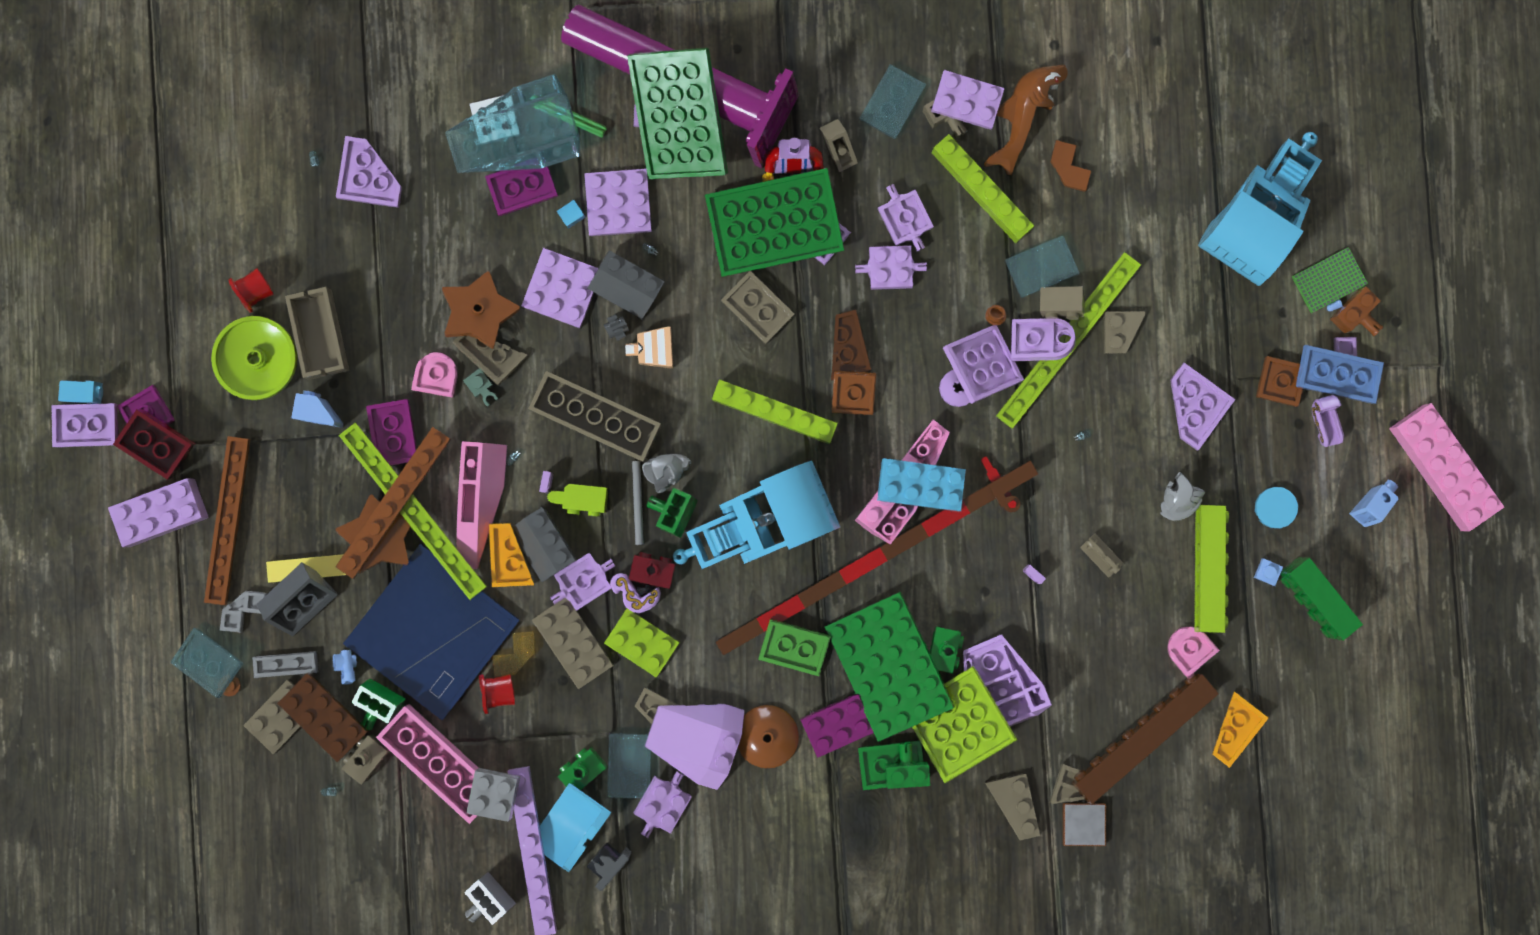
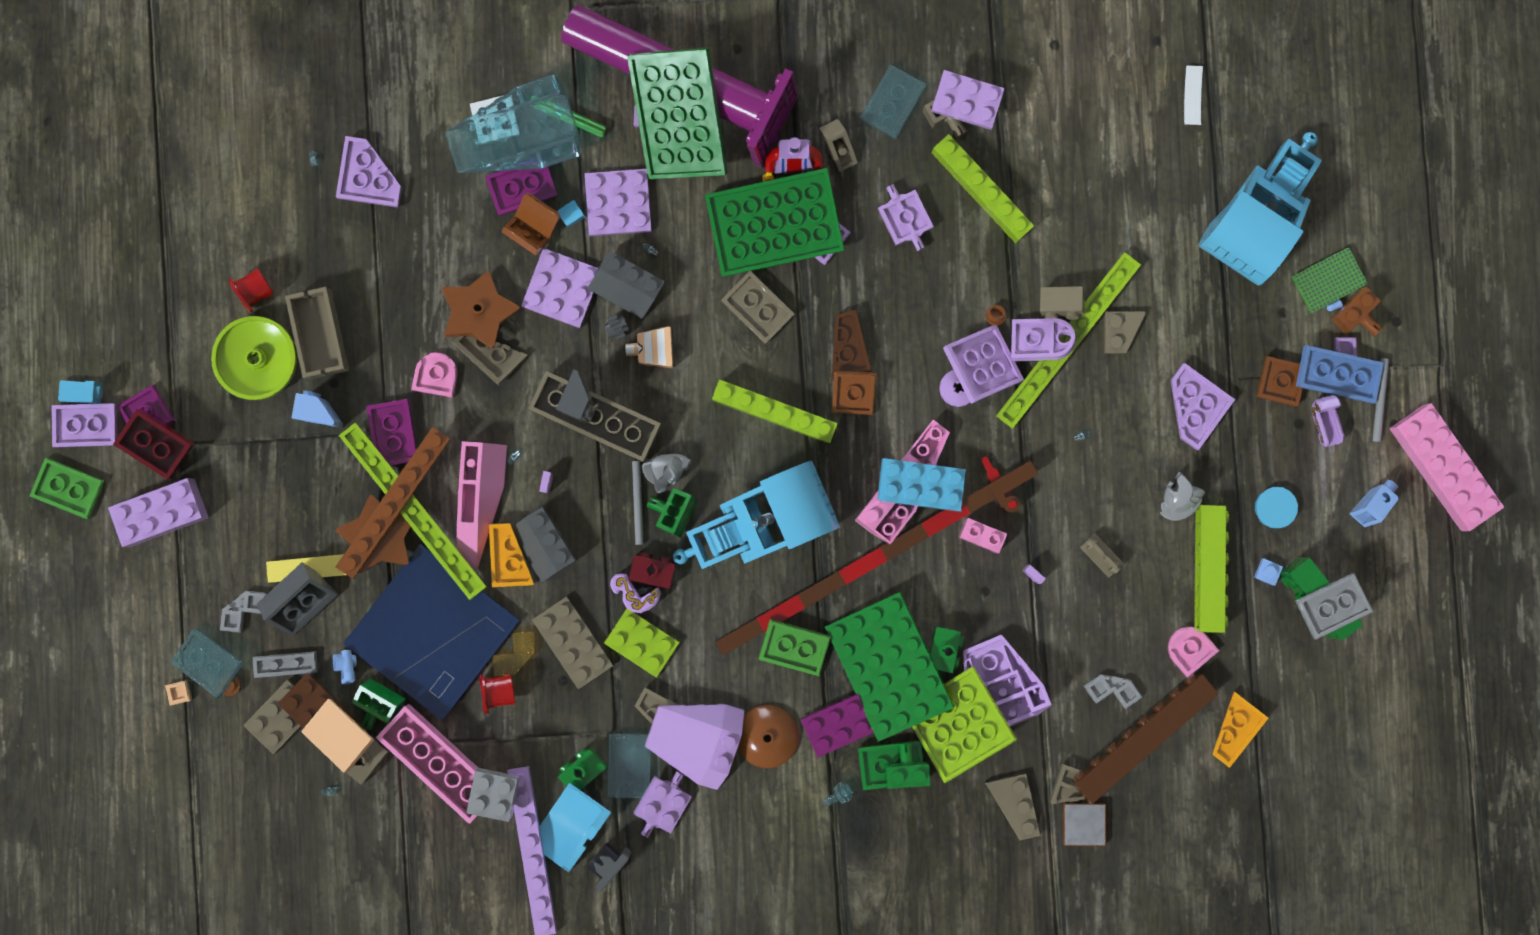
dark orange plate [204,436,251,605] -> none
sand green plate [463,368,499,407] -> none
light grey brick [465,872,516,925] -> none
lime hinge [547,484,608,517] -> none
lavender plate [550,553,615,611] -> none
lavender plate [855,246,927,290] -> none
dark orange piece [984,65,1068,175] -> none
clear light blue tile [1005,235,1079,298] -> none
dark orange tile [1050,140,1091,192] -> none
none -> bright green tile [30,457,105,520]
none -> light nougat tile [165,680,192,706]
none -> light nougat tile [301,699,374,773]
none -> dark orange bracket [502,193,560,255]
none -> dark grey slope [556,369,596,423]
none -> clear light blue plate [823,782,852,807]
none -> bright pink brick [958,518,1007,553]
none -> light grey tile [1083,674,1142,709]
none -> white sticker [1184,65,1203,125]
none -> light grey tile [1295,573,1373,640]
none -> light grey bar [1372,359,1389,442]

